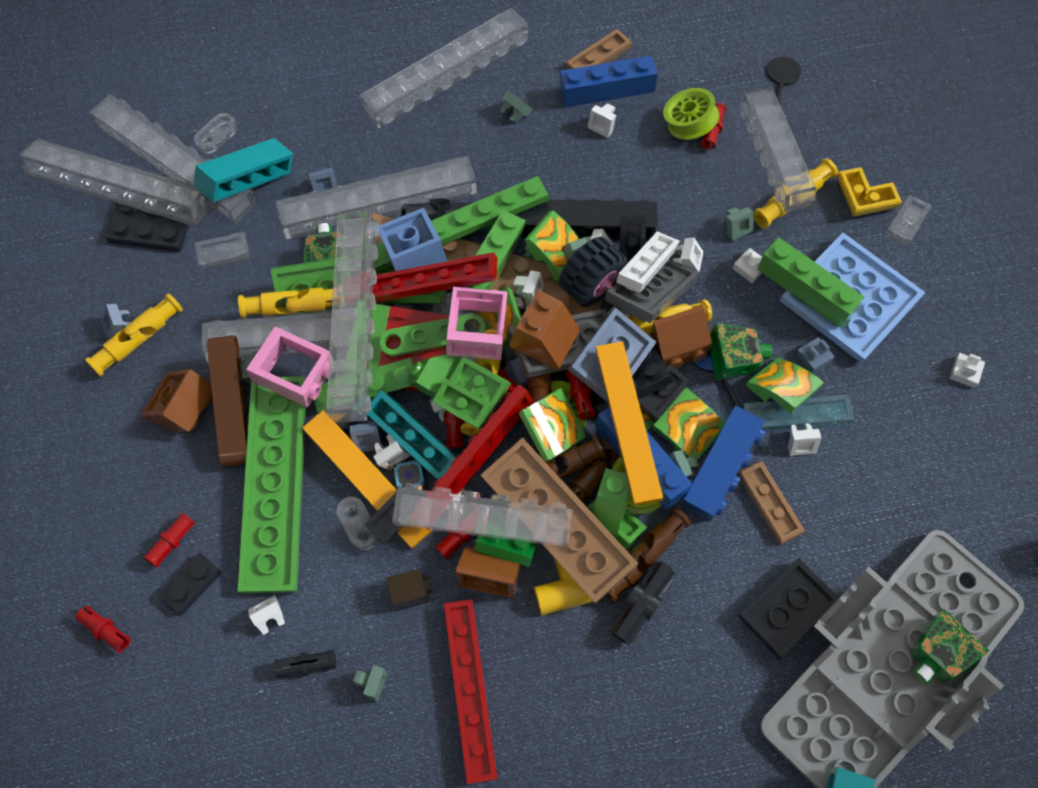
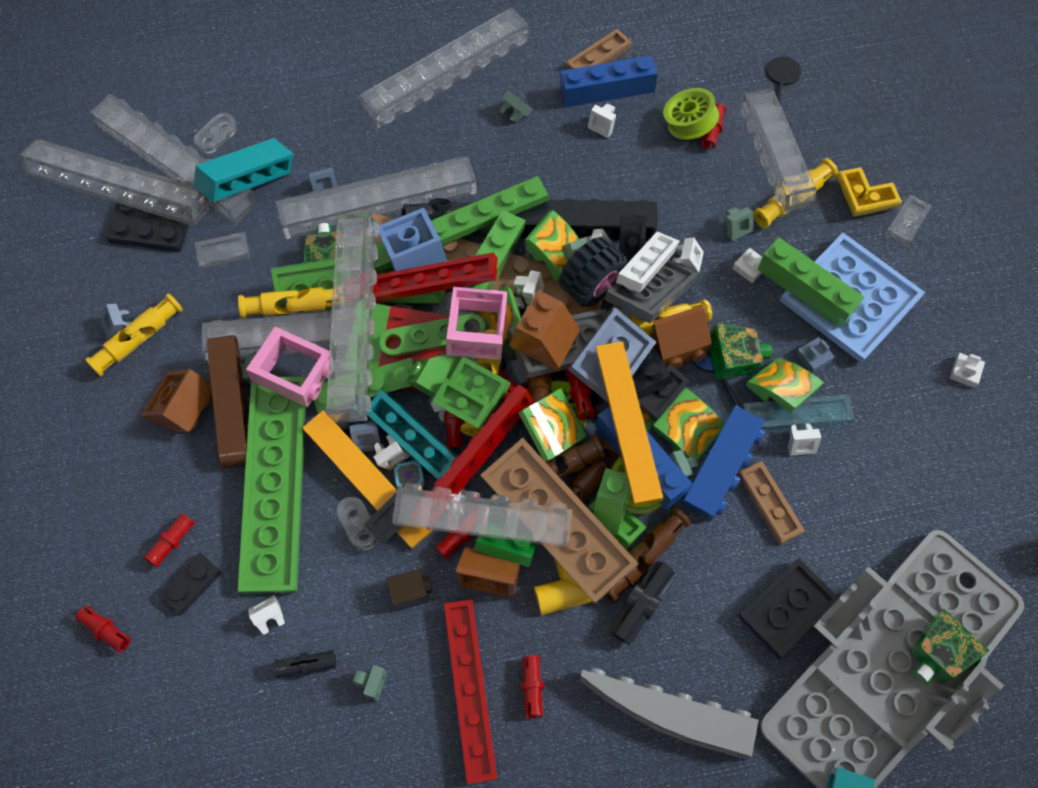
none -> red pin [521,655,544,719]
none -> light grey slope [579,668,759,760]

